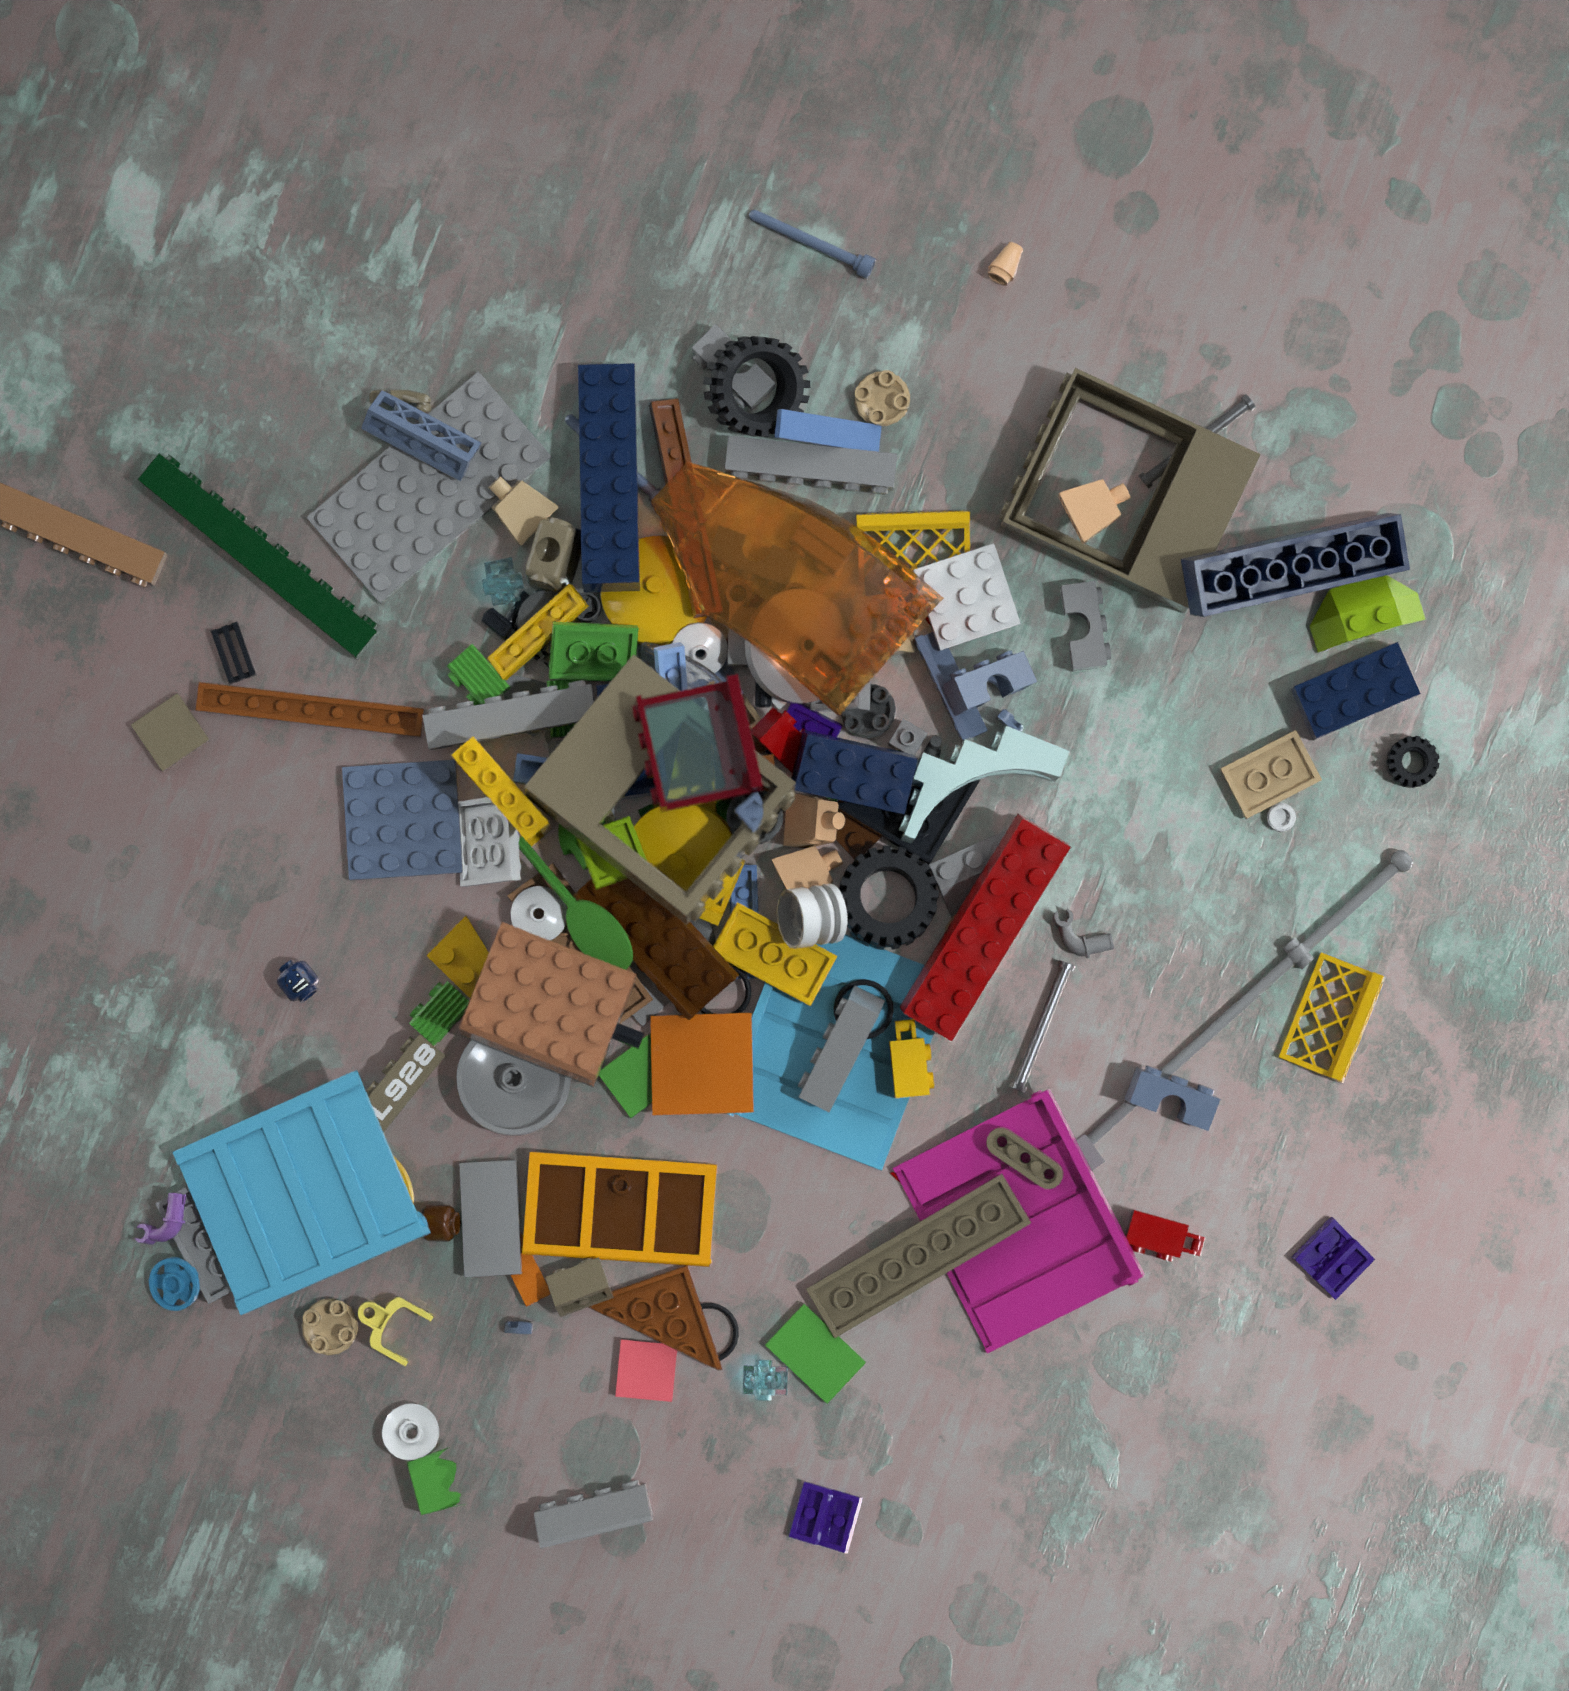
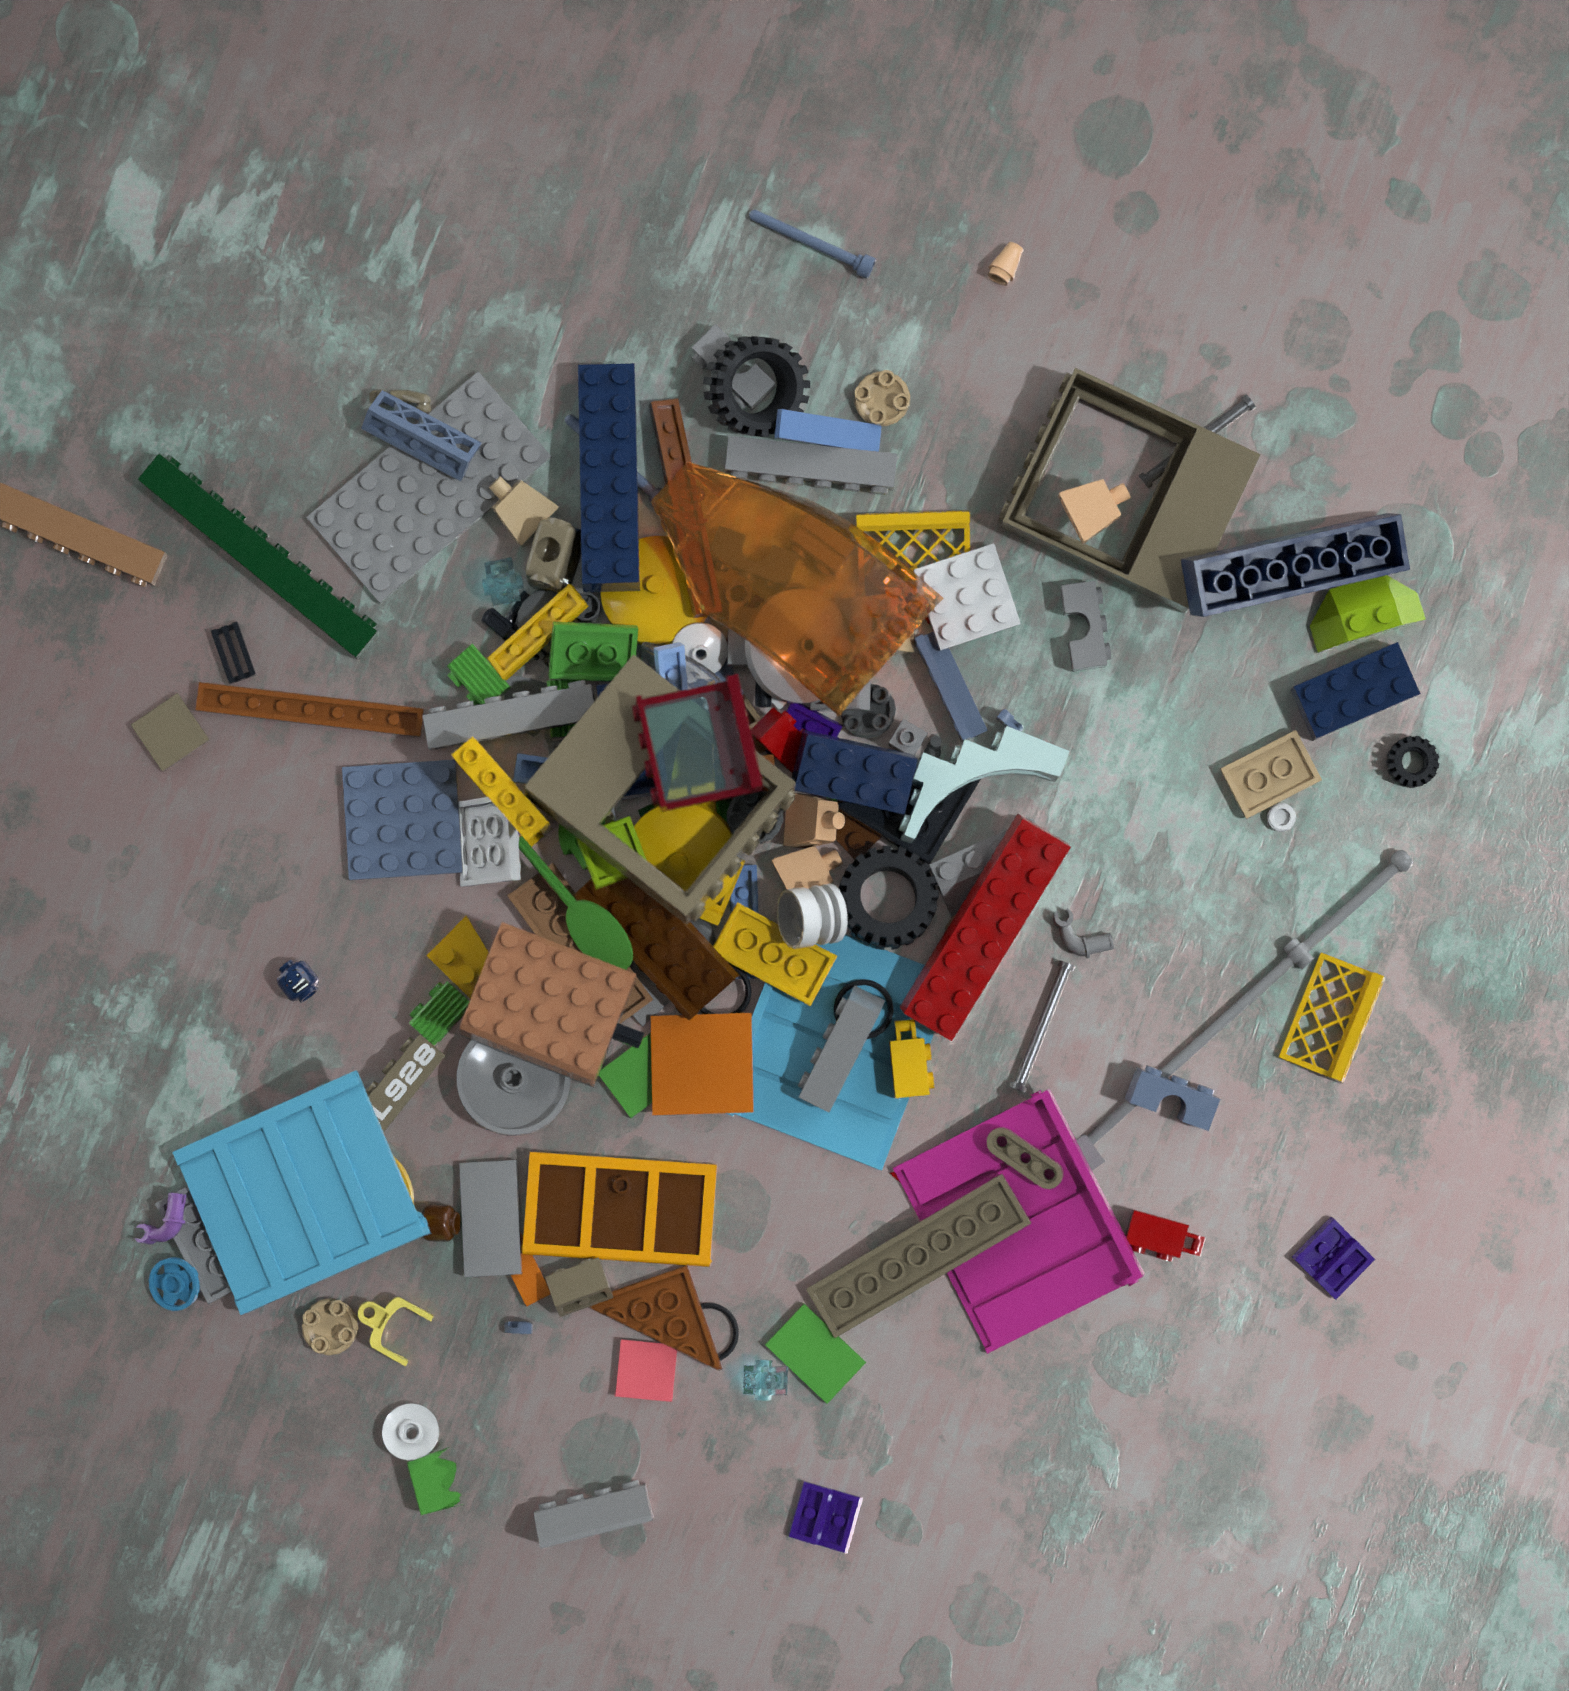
white dish [511,886,567,940] -> none
sand blue tile [734,792,763,833] -> none
sand blue arch [942,650,1037,716] -> none

